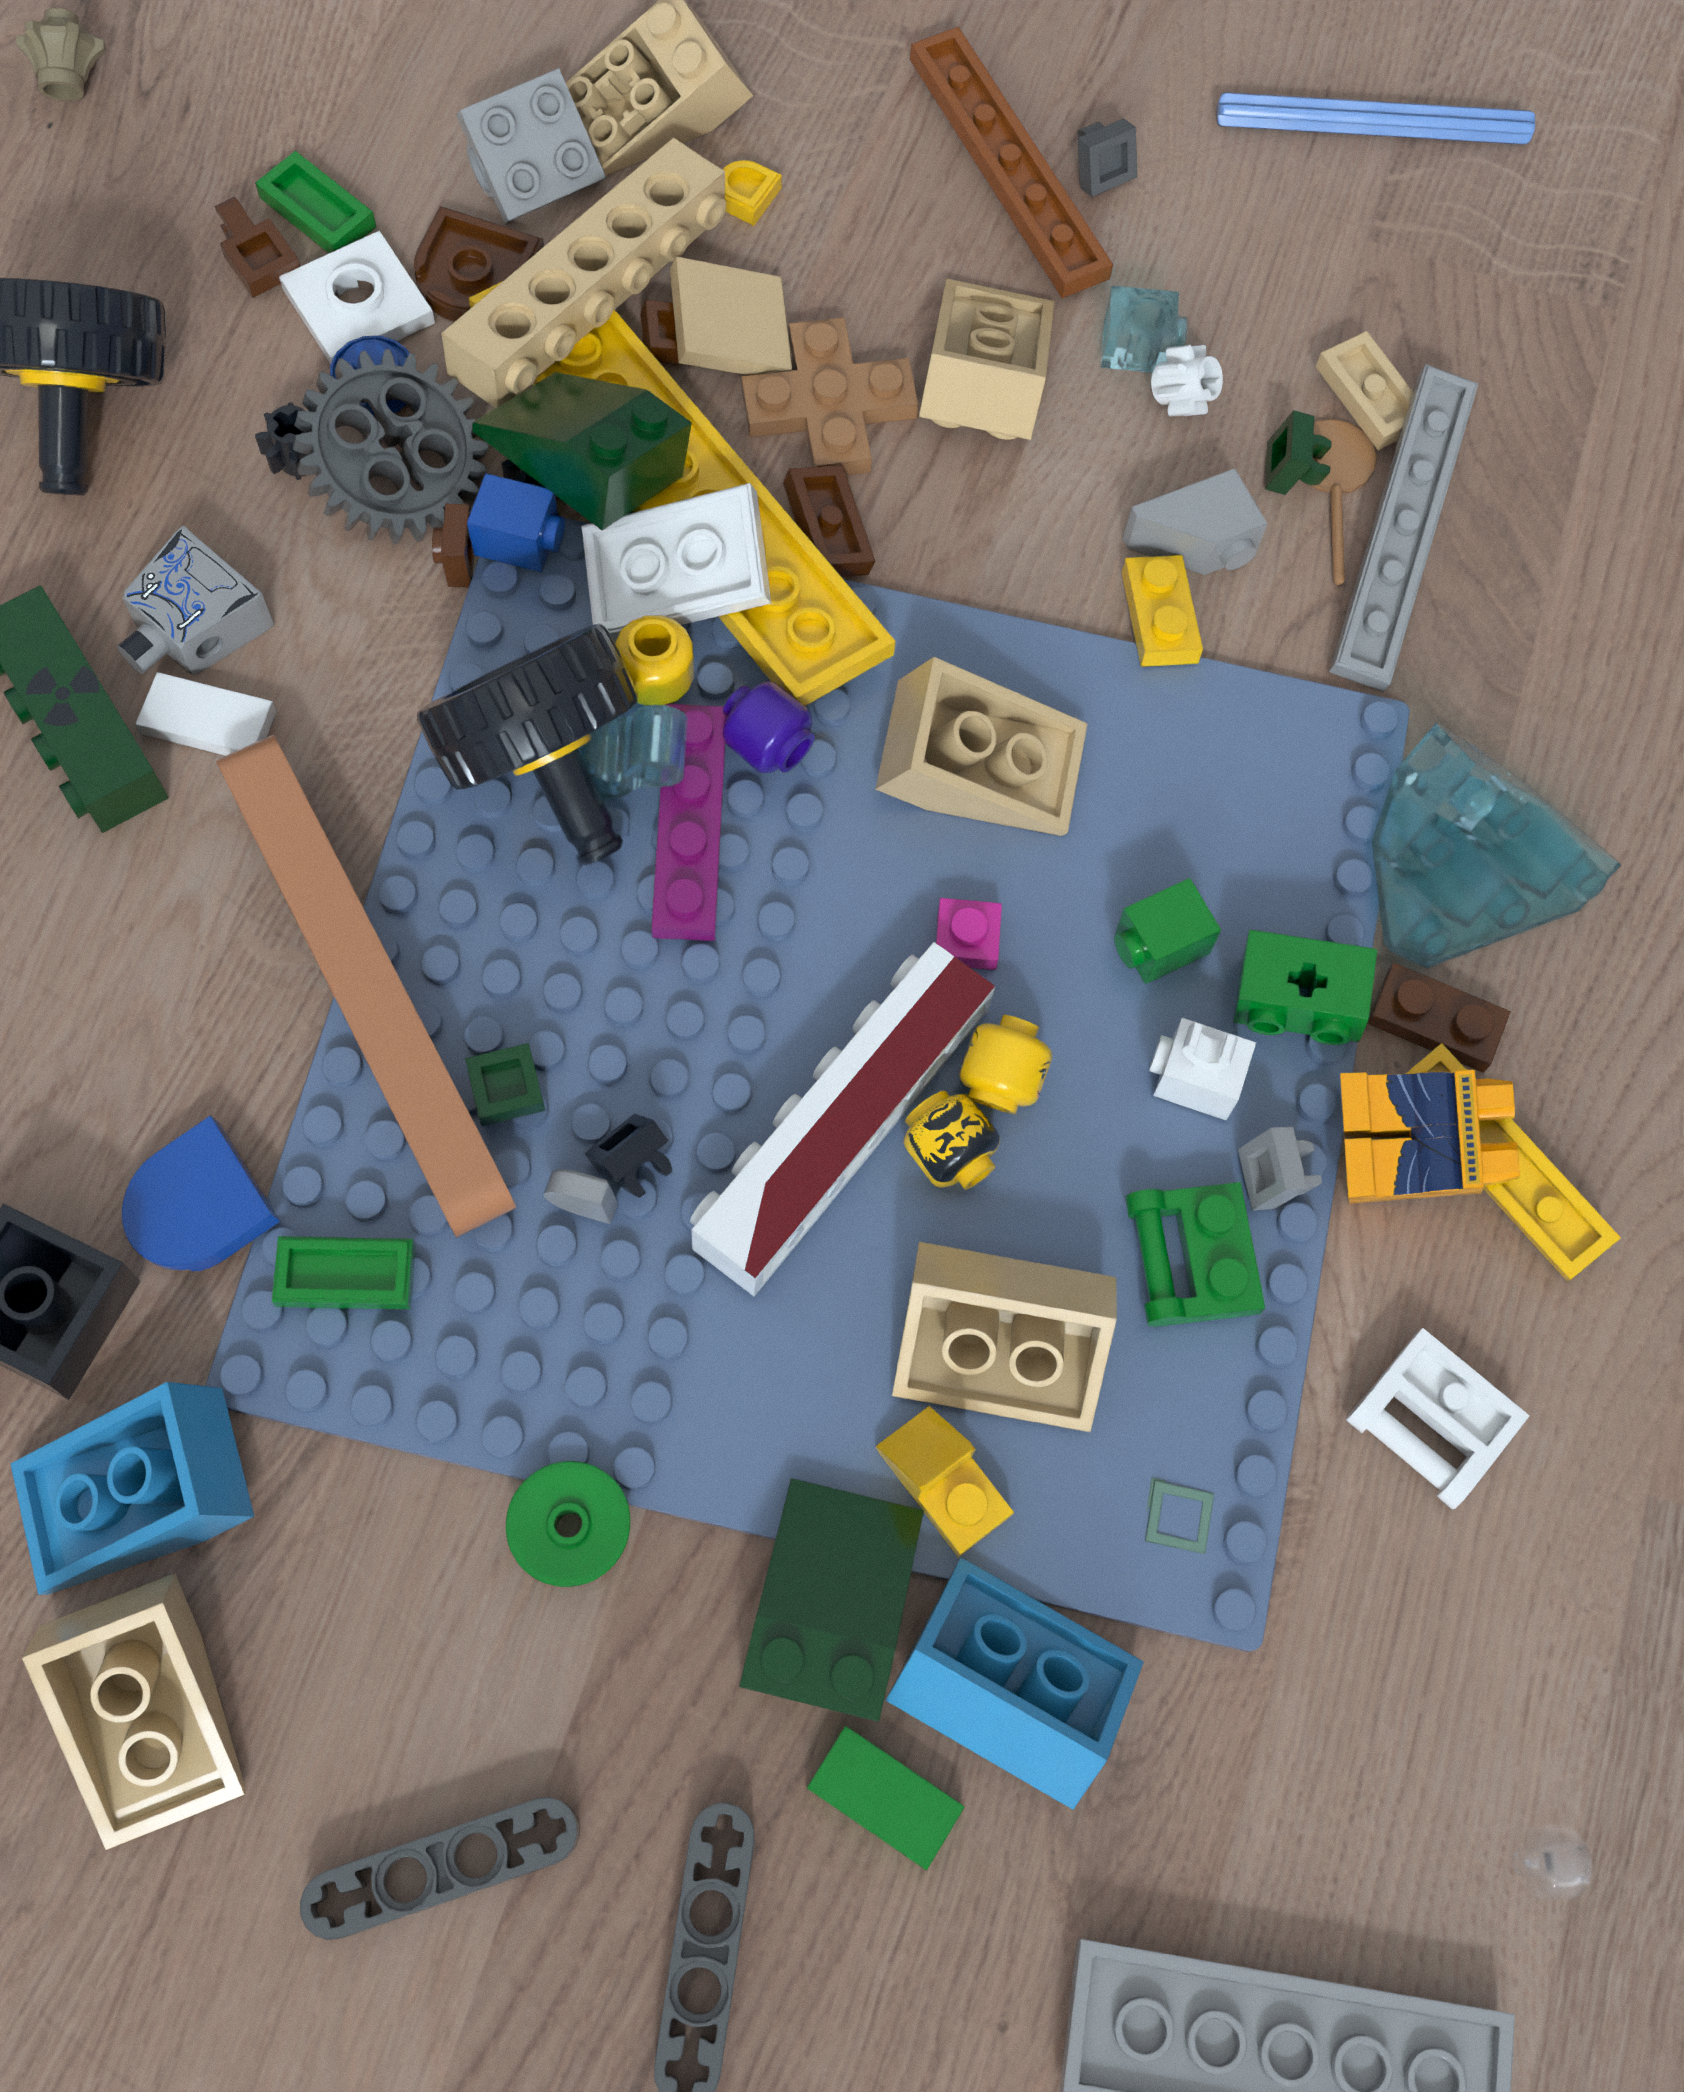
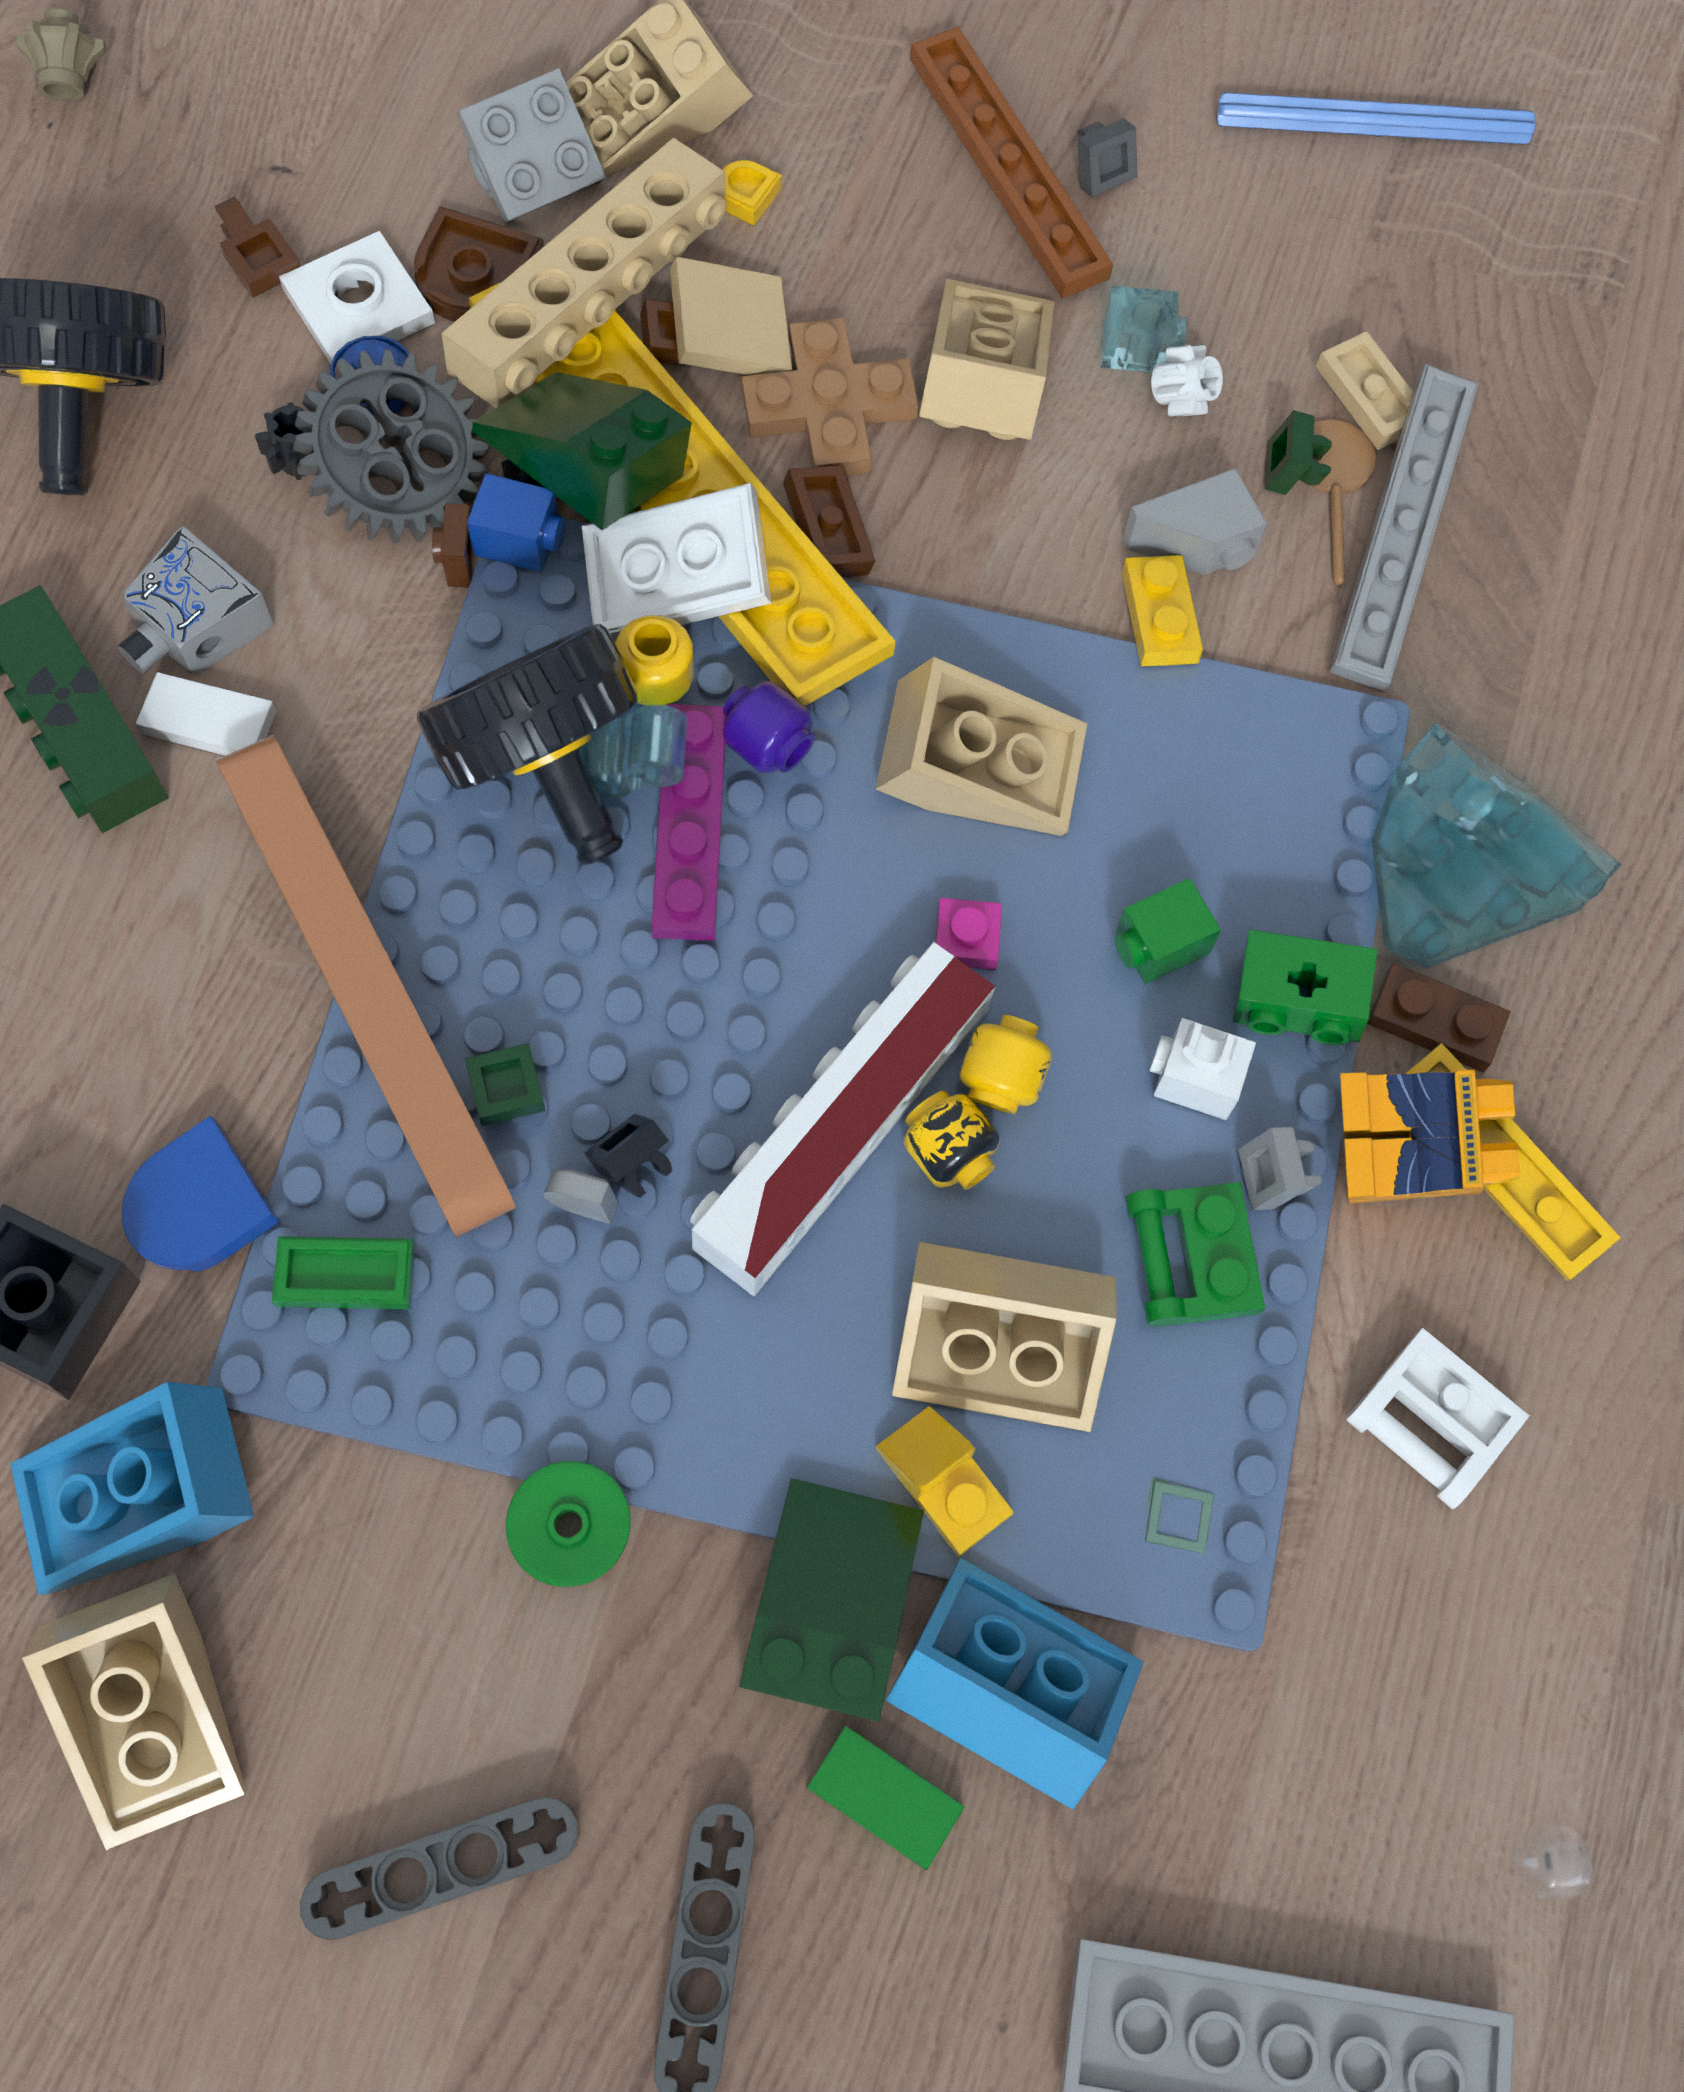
green tile [255,151,377,253] -> none

